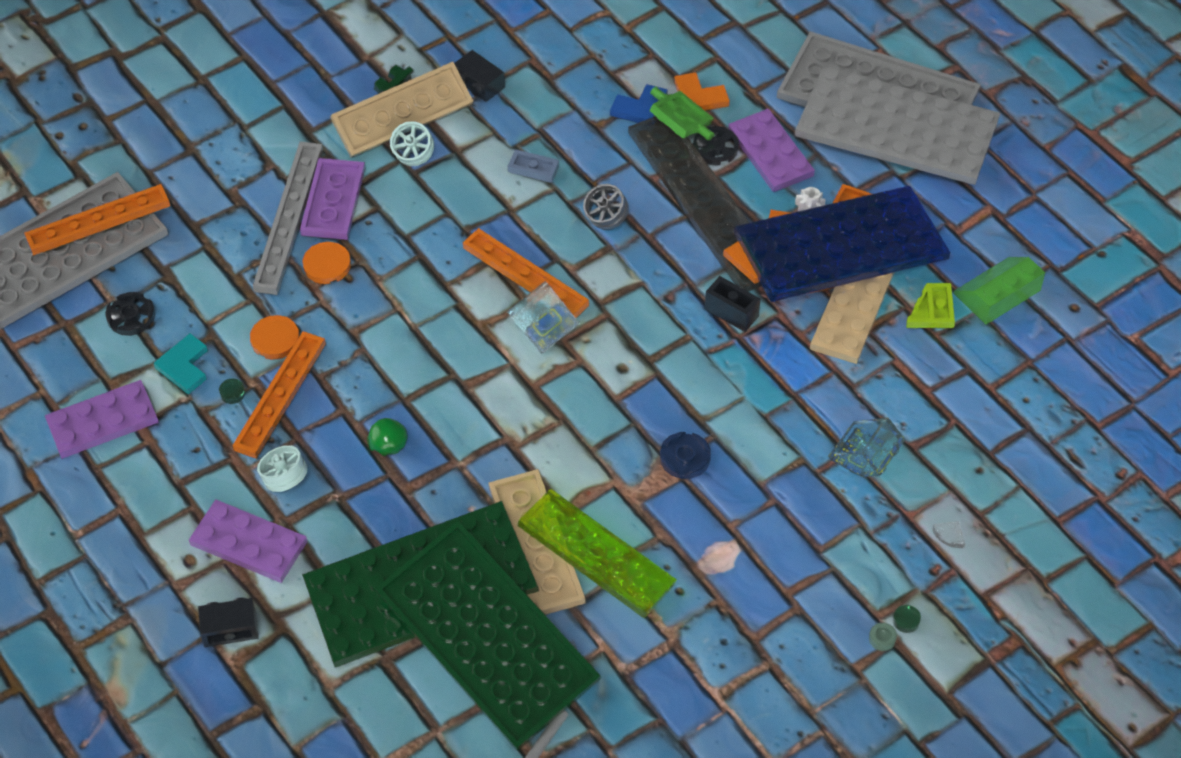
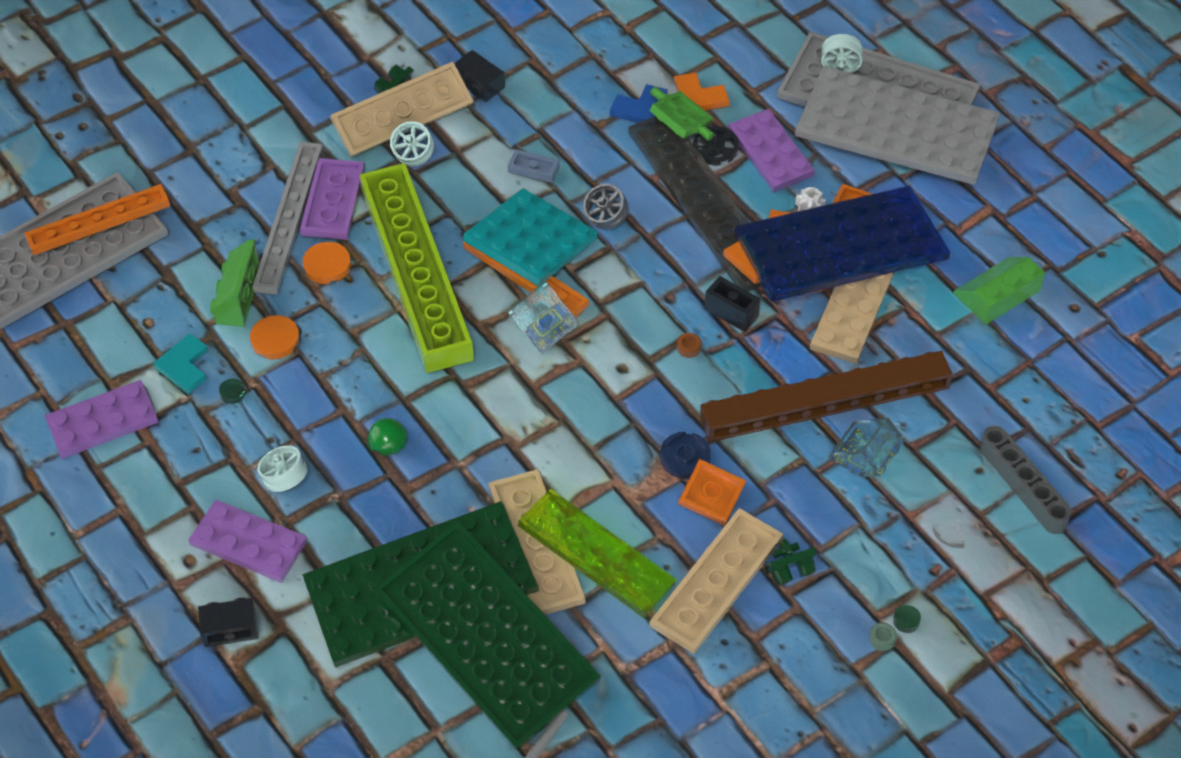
black piece [105,292,156,336] -> none
orange plate [232,331,326,459] -> none
lime wing [906,283,955,328] -> none
none -> bright green slope [210,239,260,327]
none -> lime brick [359,163,474,374]
none -> teal plate [463,188,598,286]
none -> tan plate [650,508,783,654]
none -> dark orange tile [677,333,702,358]
none -> orange tile [678,459,746,526]
none -> reddish brown brick [700,351,952,443]
none -> dark green hips [765,538,817,586]
none -> light aqua wheel [821,34,863,73]
none -> dark grey beam [980,425,1071,534]

